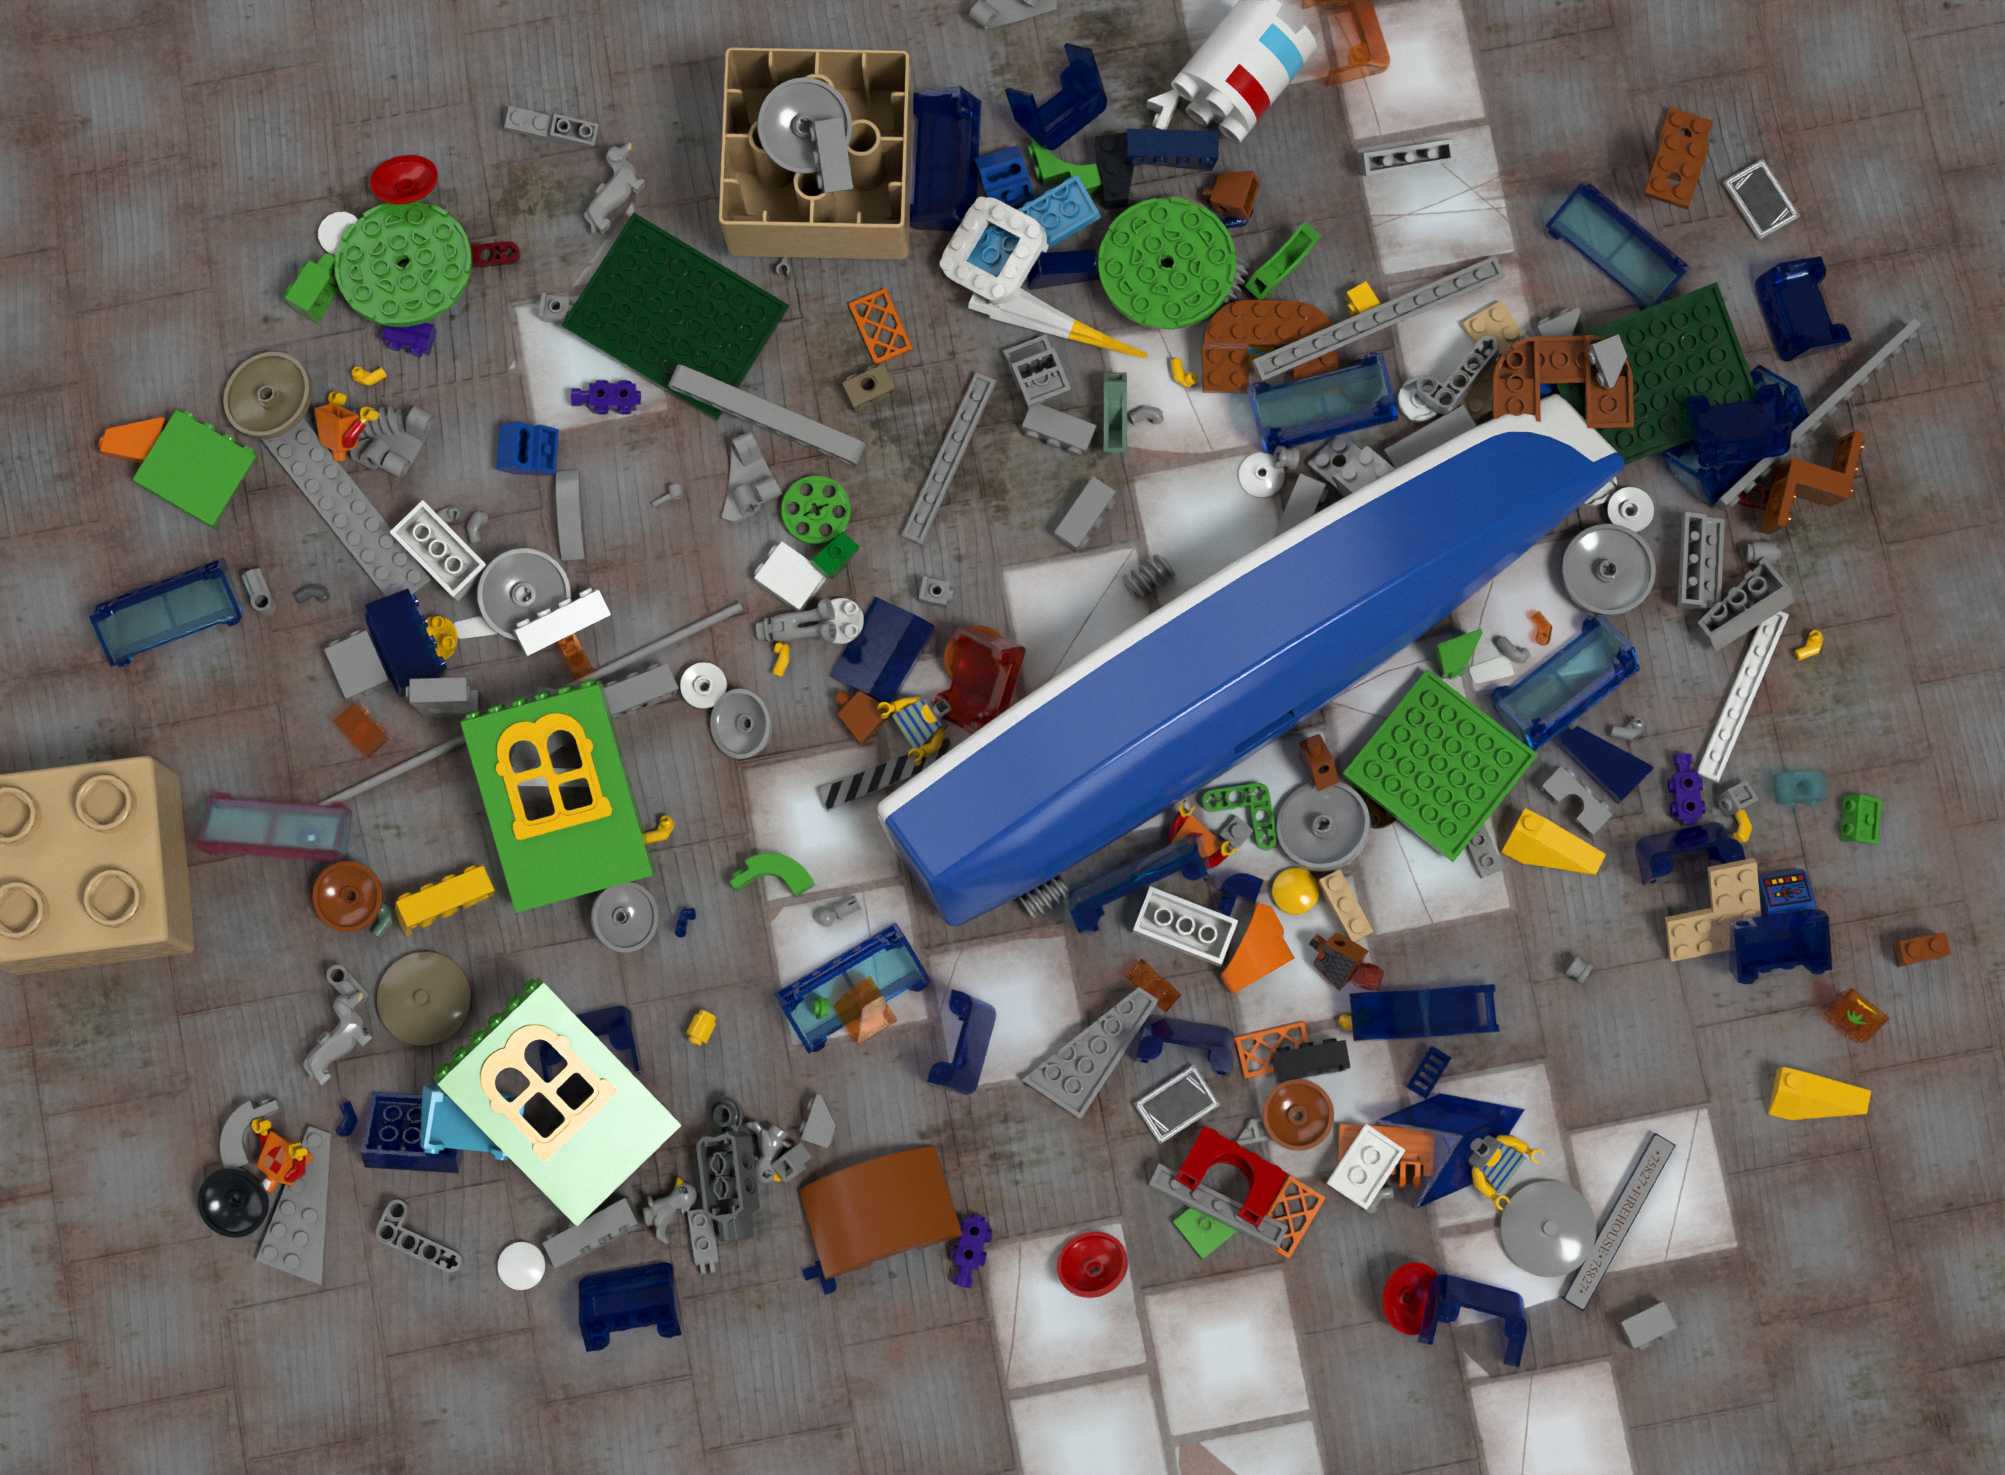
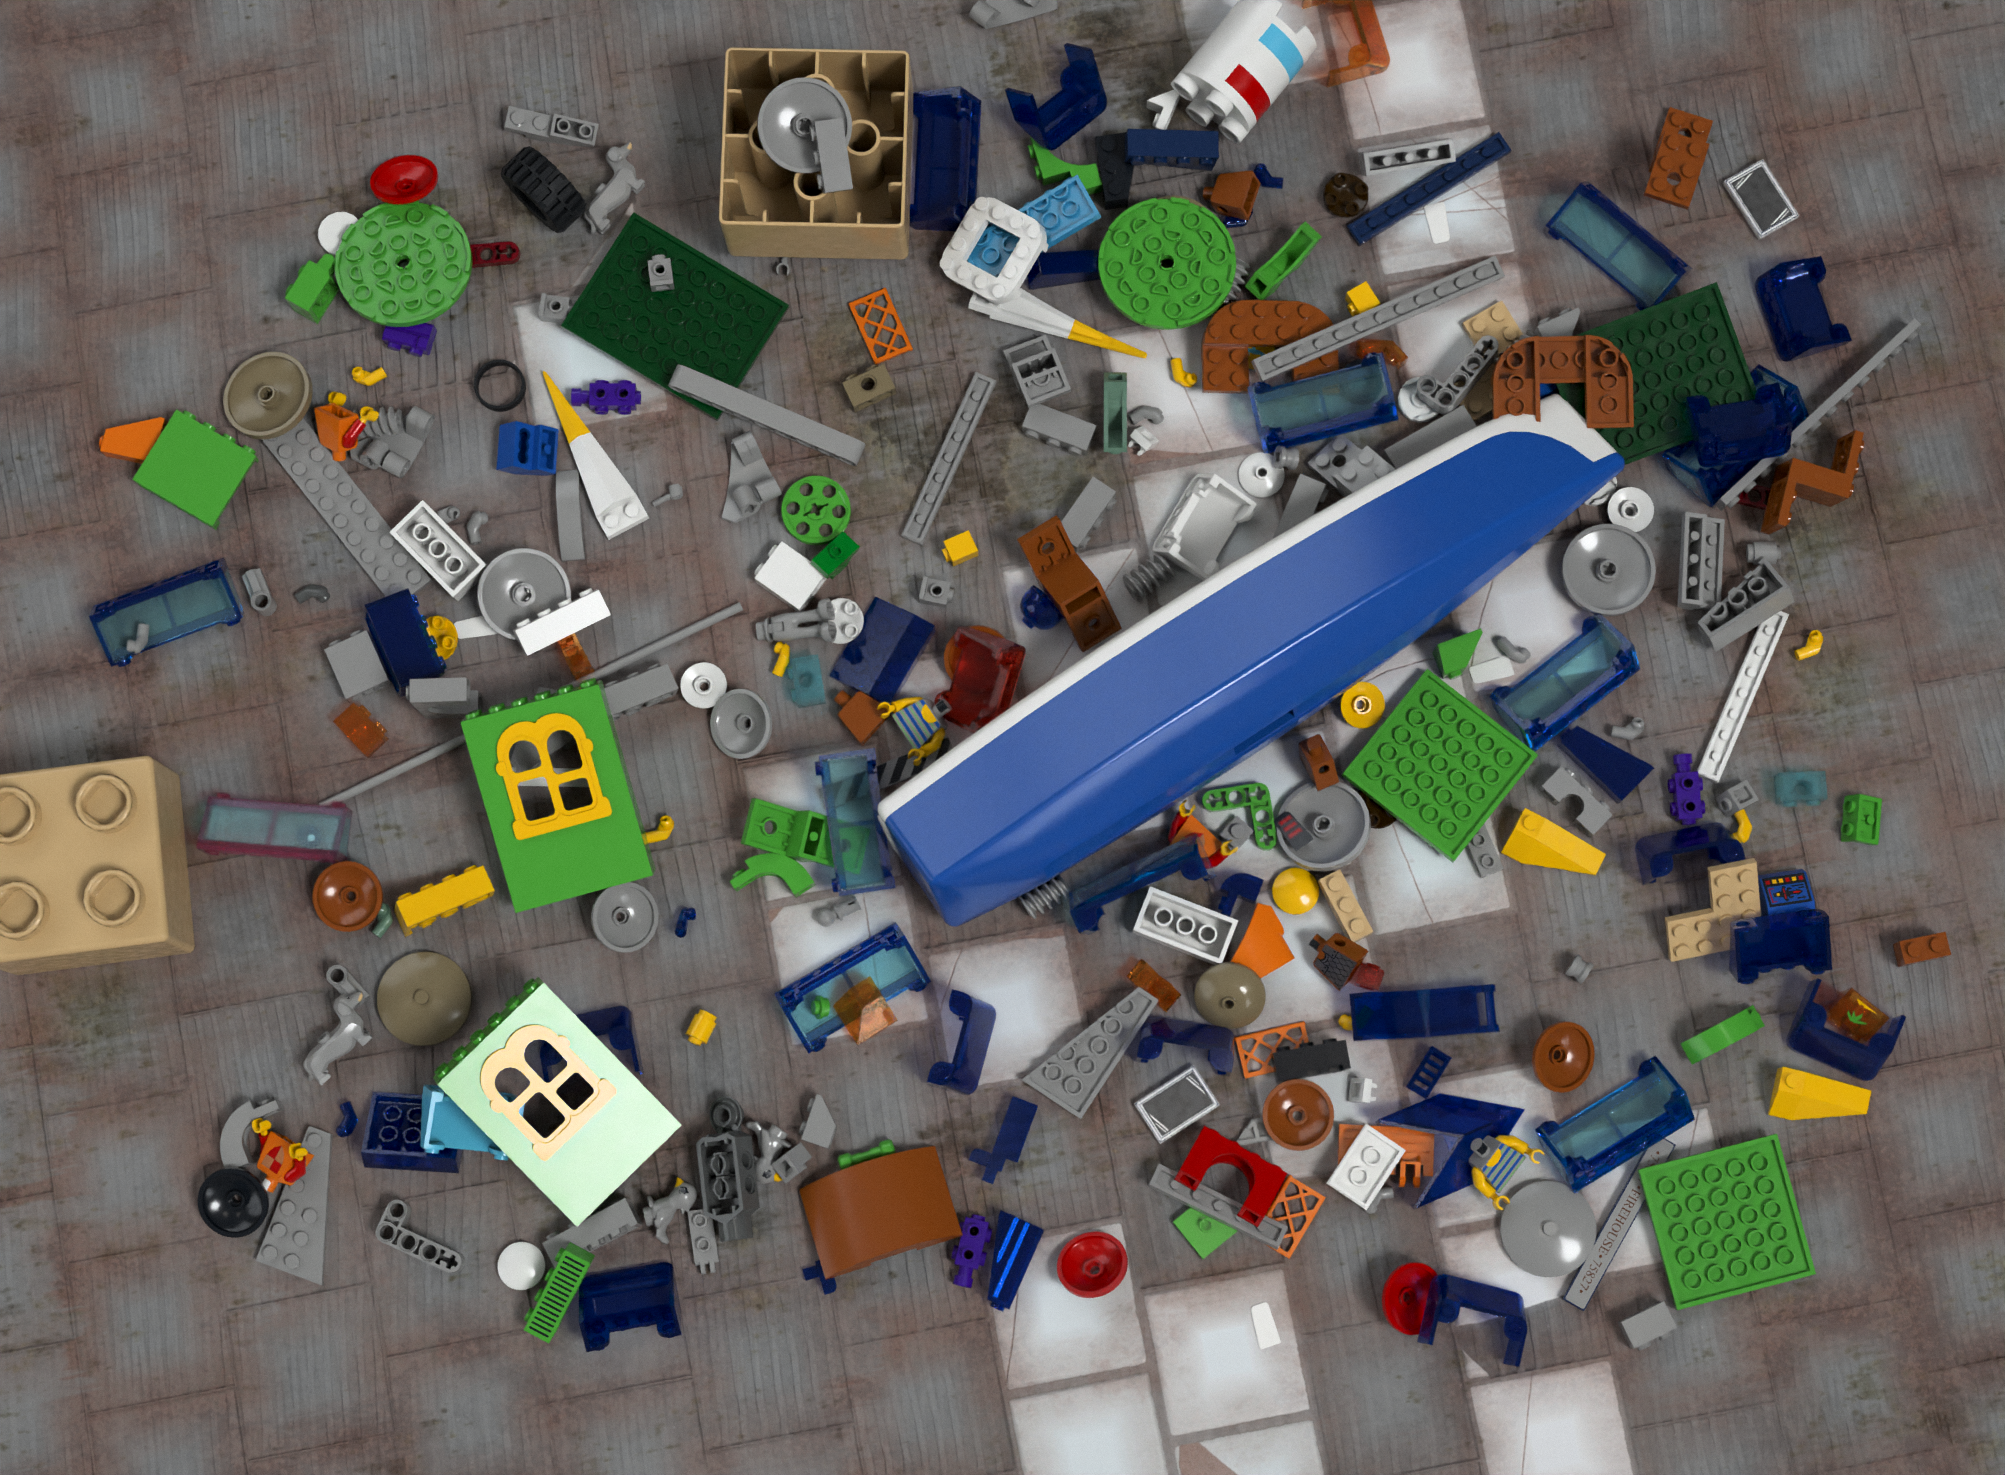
blue piece [974,145,1035,207] -> none
clear orange arm [1531,611,1553,645] -> none
light grey slope [1587,334,1627,390] -> none
none -> light grey arm [126,624,150,654]
none -> black tyre [474,360,526,412]
none -> black tyre [501,146,586,233]
none -> bright green brick [524,1242,595,1343]
none -> white plate [543,371,649,540]
none -> light grey brick [647,255,675,292]
none -> bright green bracket [741,798,870,875]
none -> clear light blue brick [787,654,827,708]
none -> clear light blue windscreen [814,748,895,897]
none -> bright green piece [837,1139,896,1170]
none -> yellow brick [941,530,979,567]
none -> clear blue piece [968,1096,1038,1184]
none -> clear blue slope [987,1210,1044,1312]
none -> dark orange bracket [1017,516,1122,652]
none -> clear blue cylinder [1020,585,1064,630]
none -> white tile [1128,426,1159,456]
none -> white windscreen [1152,473,1257,580]
none -> dark tan dish [1194,962,1266,1029]
none -> white sticker [1251,1302,1281,1349]
none -> clear blue arm [1253,163,1283,189]
none -> black sticker [1274,812,1313,851]
none -> dark brown dish [1323,172,1368,218]
none -> yellow dish [1340,682,1385,728]
none -> dark blue tile [1347,132,1511,246]
none -> white tile [1348,1078,1377,1103]
none -> clear orange slope [1355,339,1408,369]
none -> white sticker [1424,202,1450,244]
none -> dark orange dish [1532,1021,1595,1093]
none -> windscreen [1535,1056,1695,1193]
none -> bright green plate [1637,1134,1816,1310]
none -> bright green arch [1681,1005,1765,1065]
none -> clear blue windscreen [1786,978,1906,1081]

